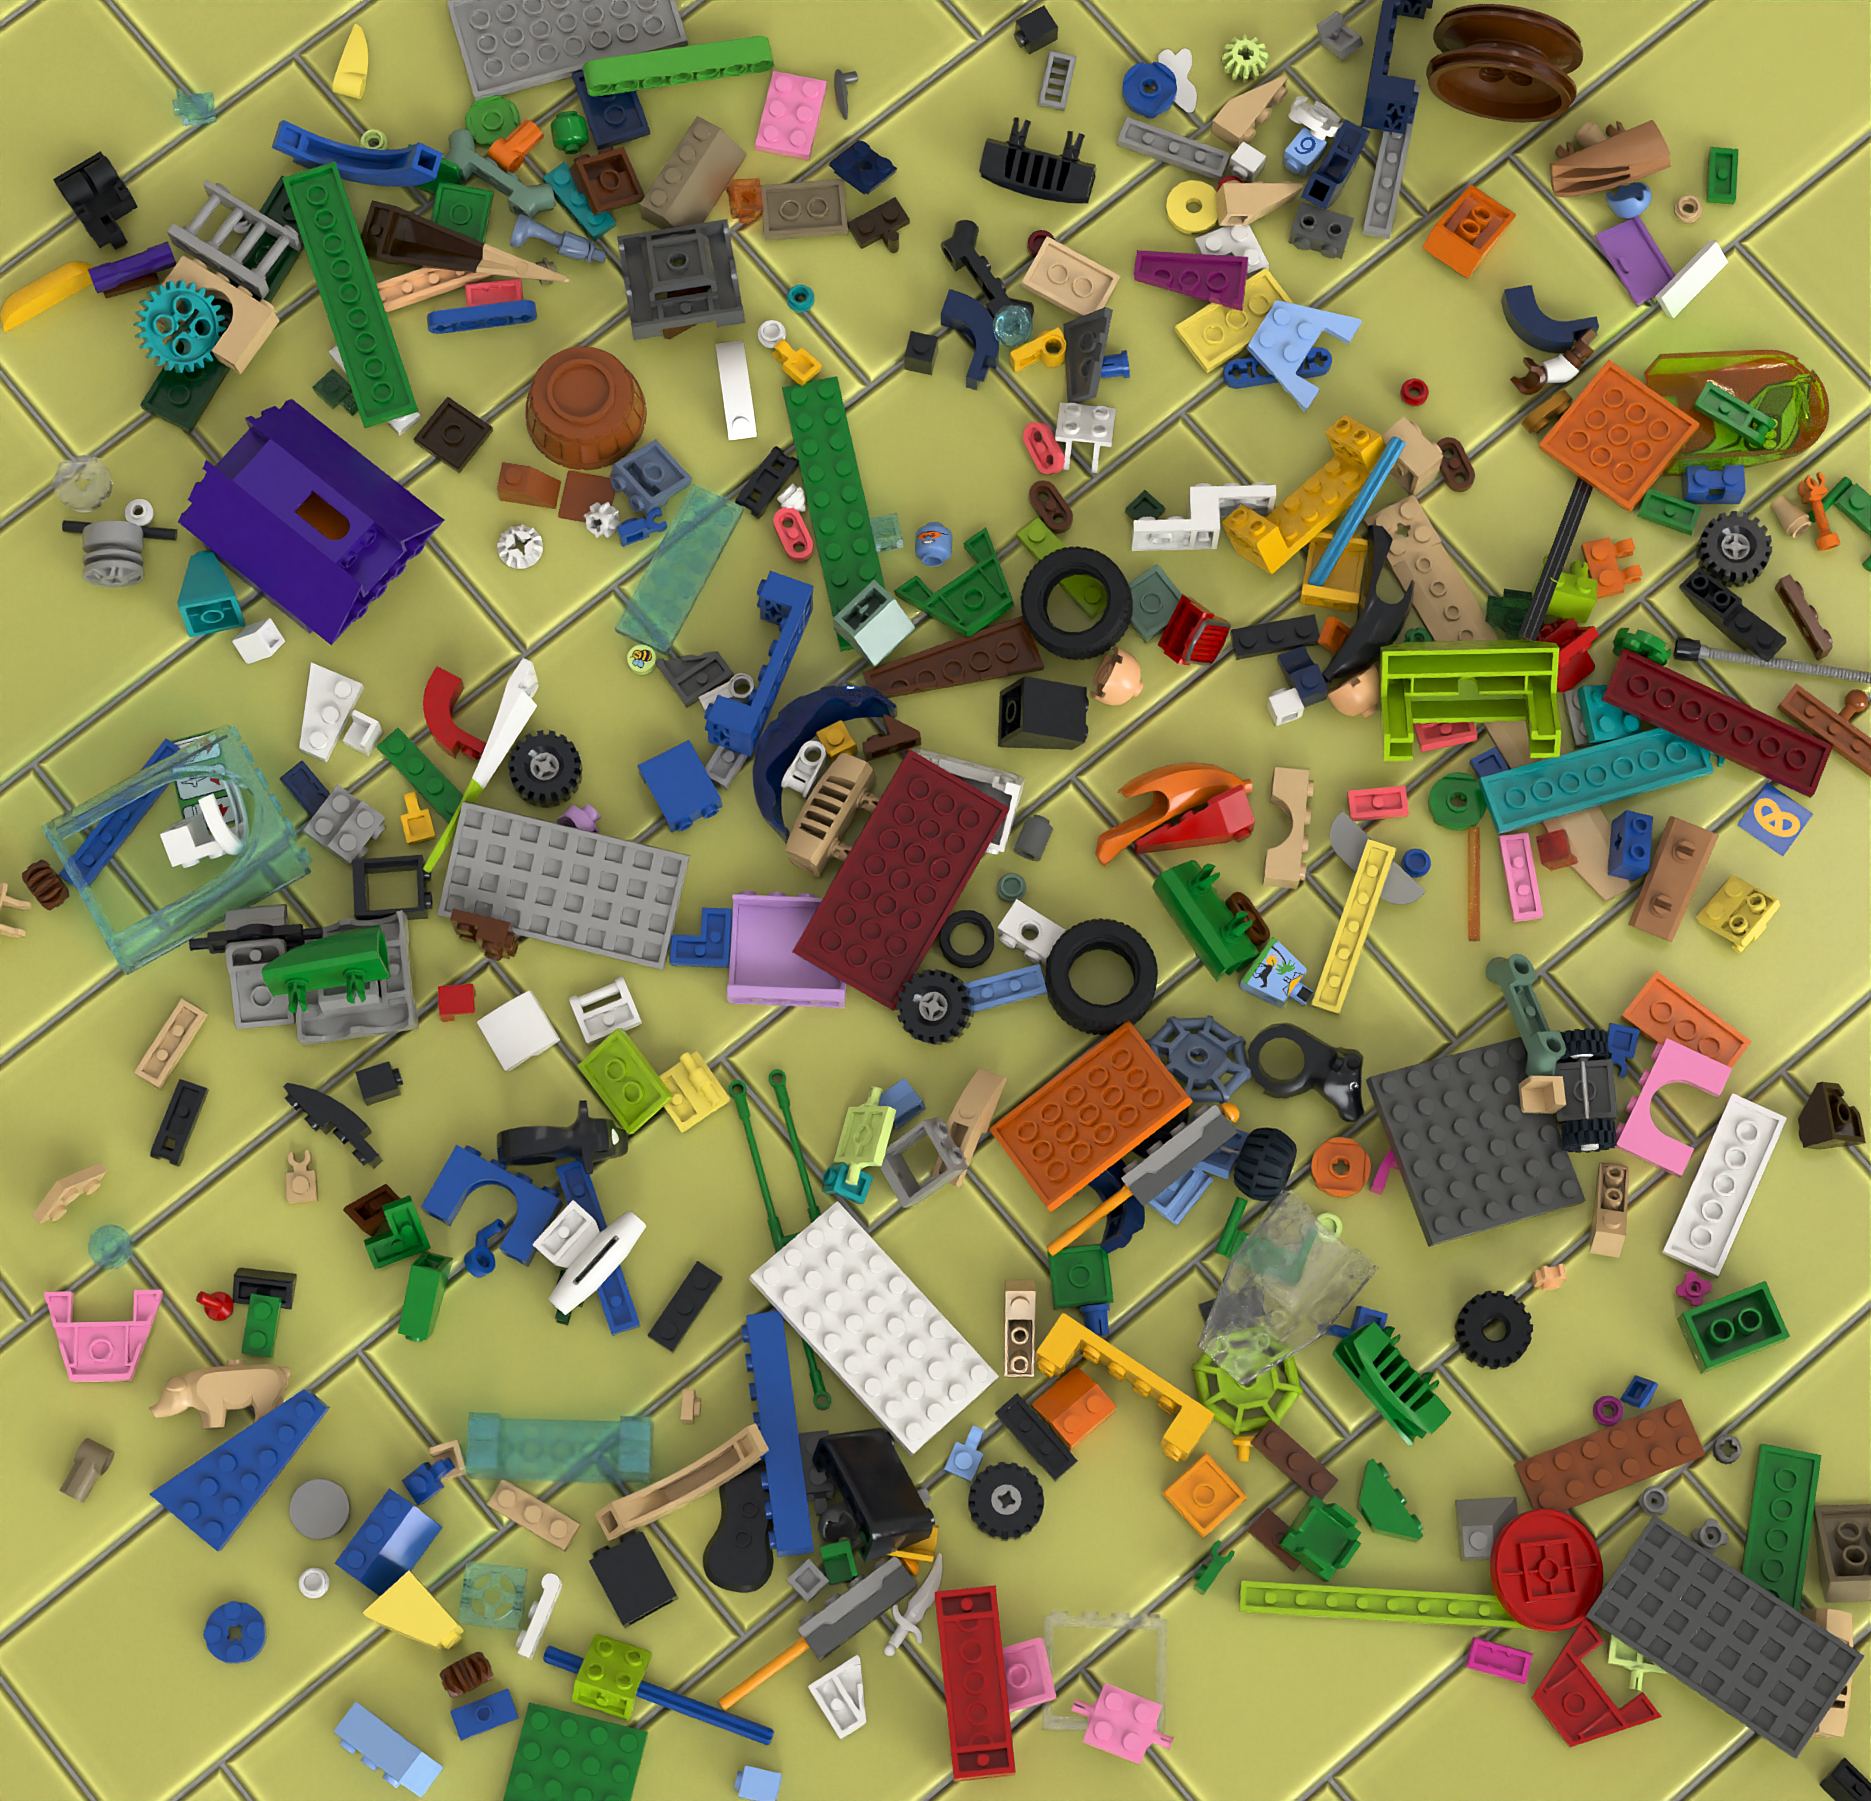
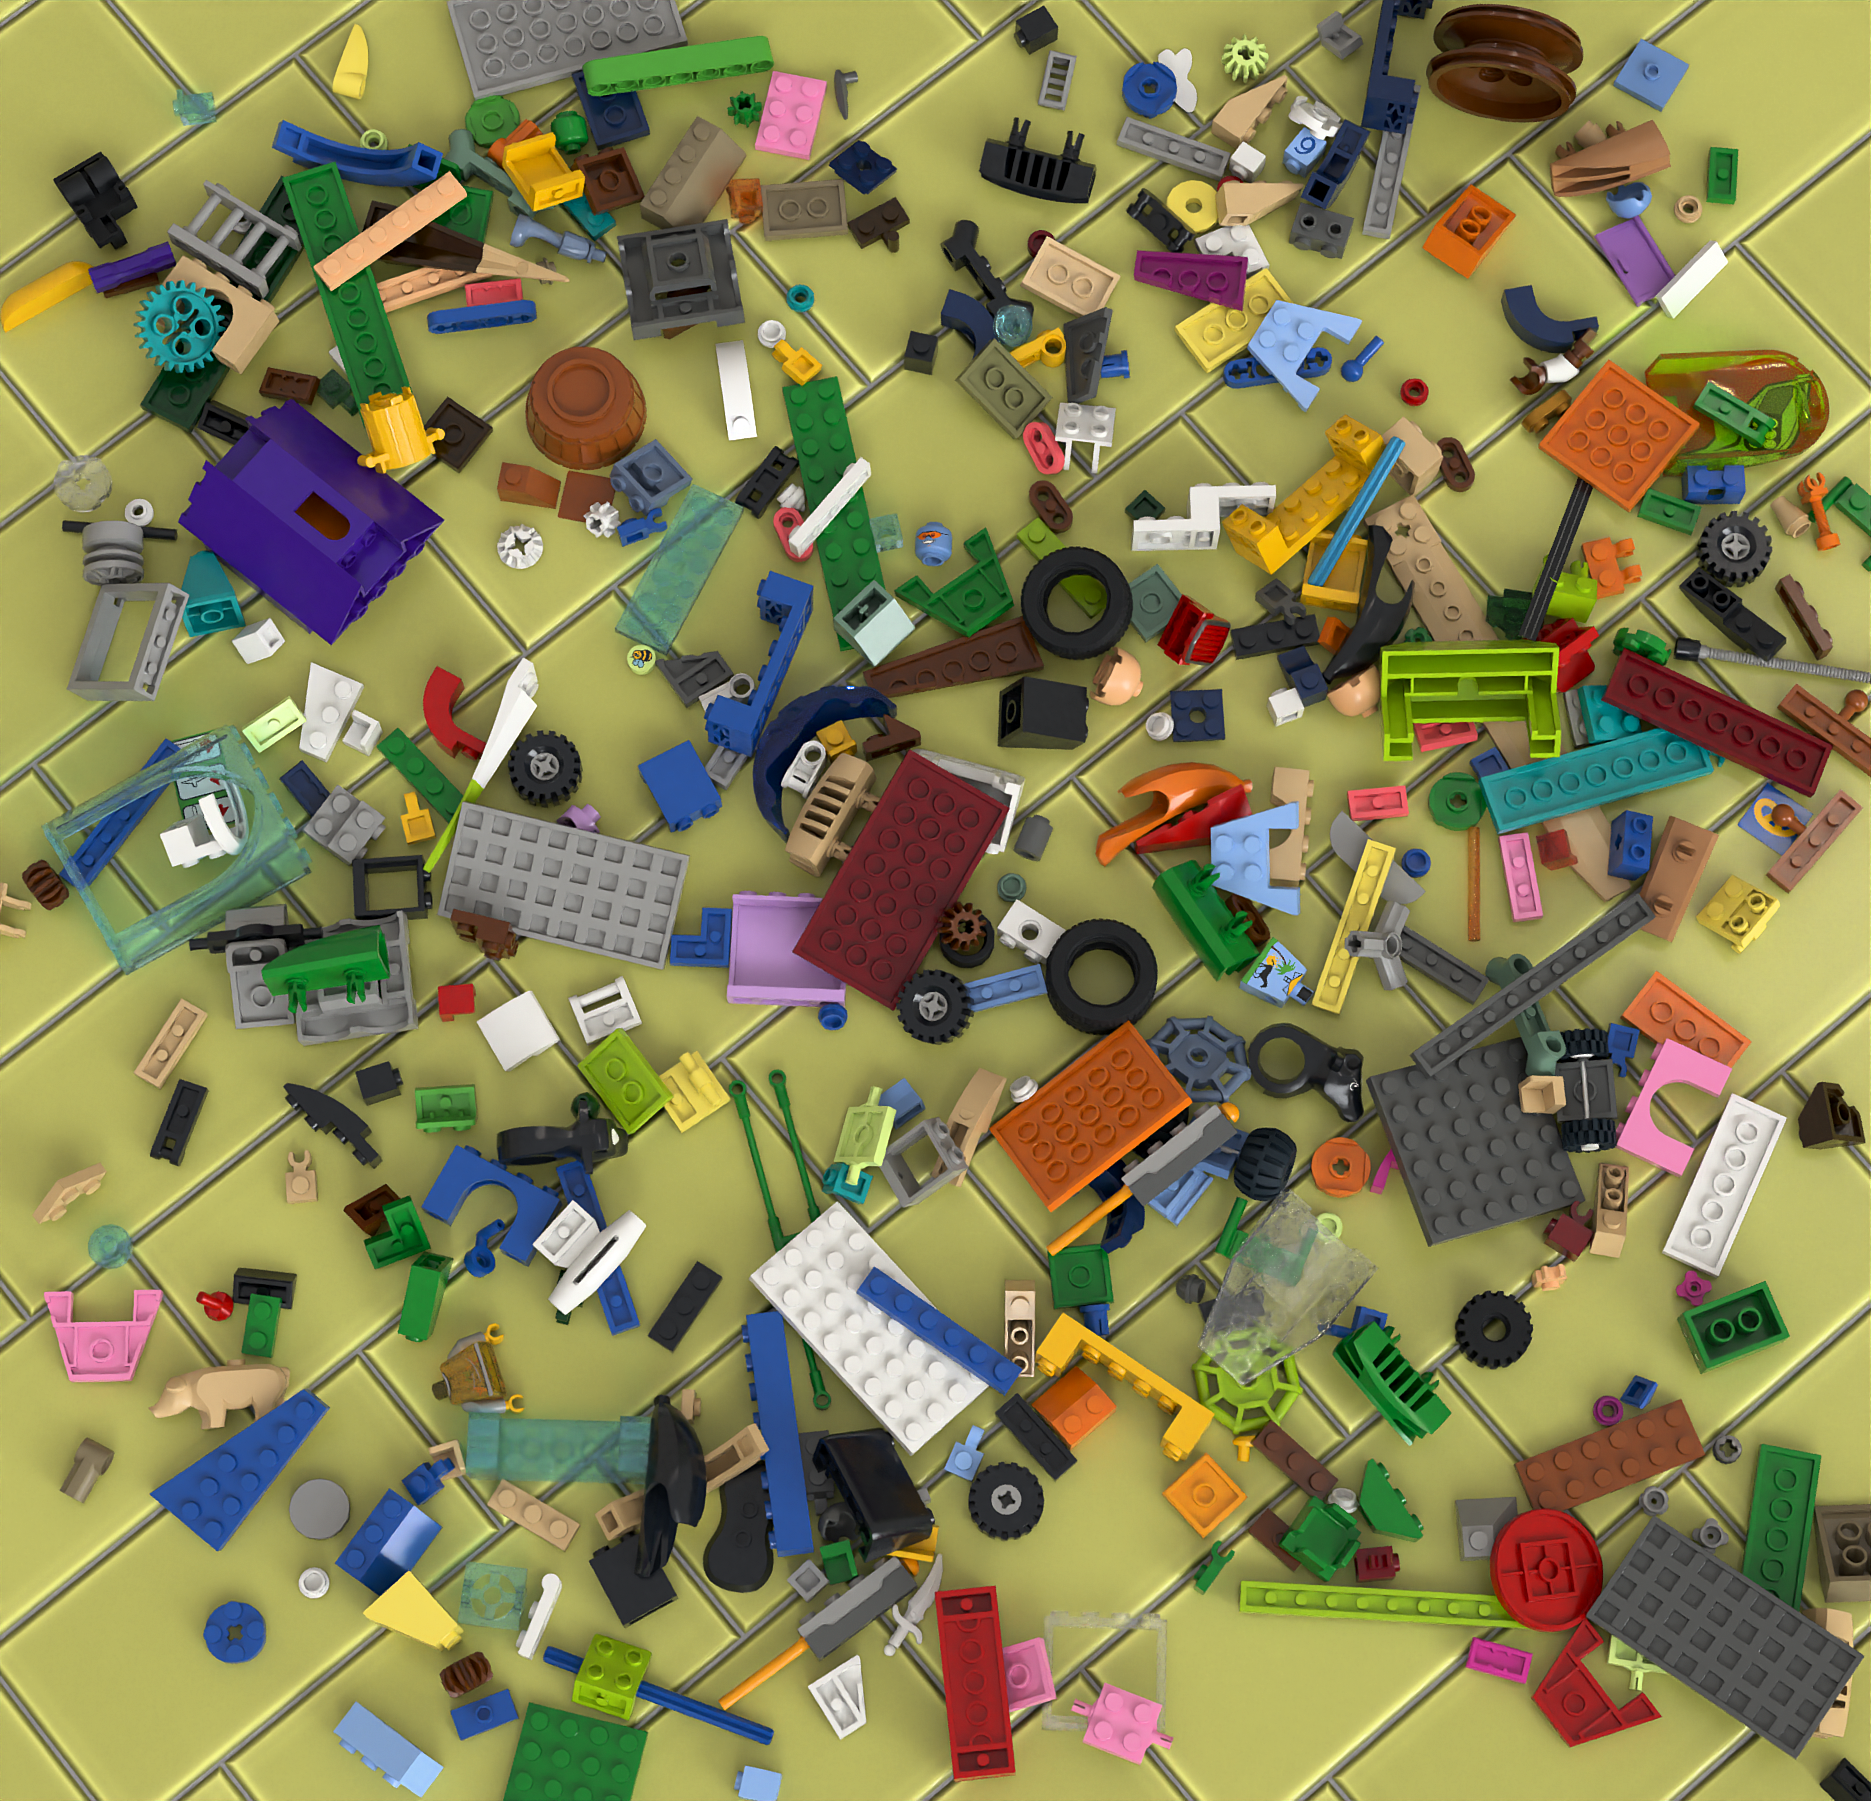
none -> light grey window [67,583,189,701]
none -> black slope [197,400,249,445]
none -> yellowish green plate [242,696,306,753]
none -> reddish brown plate [259,367,321,406]
none -> light nougat plate [313,171,467,291]
none -> yellow container [357,386,445,474]
none -> bright green bracket [415,1084,478,1133]
none -> clear yellow torso [432,1323,525,1416]
none -> yellow panel [502,132,585,212]
none -> dark green plant [570,1092,600,1119]
none -> black piece [634,1395,707,1577]
none -> green gear [727,91,762,128]
none -> white plate [788,457,872,558]
none -> blue plate [818,1003,848,1030]
none -> blue plate [856,1266,1023,1396]
none -> reddish brown gear [936,902,987,951]
none -> olive plate [955,338,1053,439]
none -> white plate [1010,1076,1038,1103]
none -> black plate [1126,188,1196,253]
none -> white plate [1146,712,1174,741]
none -> dark blue piece [1170,689,1225,742]
none -> dark grey plate [1176,1274,1206,1304]
none -> light blue wing [1211,801,1300,915]
none -> dark grey plate [1255,578,1306,625]
none -> white plate [1327,1488,1358,1513]
none -> blue bar [1341,336,1384,382]
none -> light grey piece [1344,901,1410,990]
none -> dark red brick [1353,1546,1400,1583]
none -> dark grey plate [1399,925,1489,1005]
none -> dark grey plate [1410,893,1656,1079]
none -> dark red brick [1543,1201,1594,1262]
none -> medium blue plate [1613,39,1689,112]
none -> plate [1766,789,1863,894]

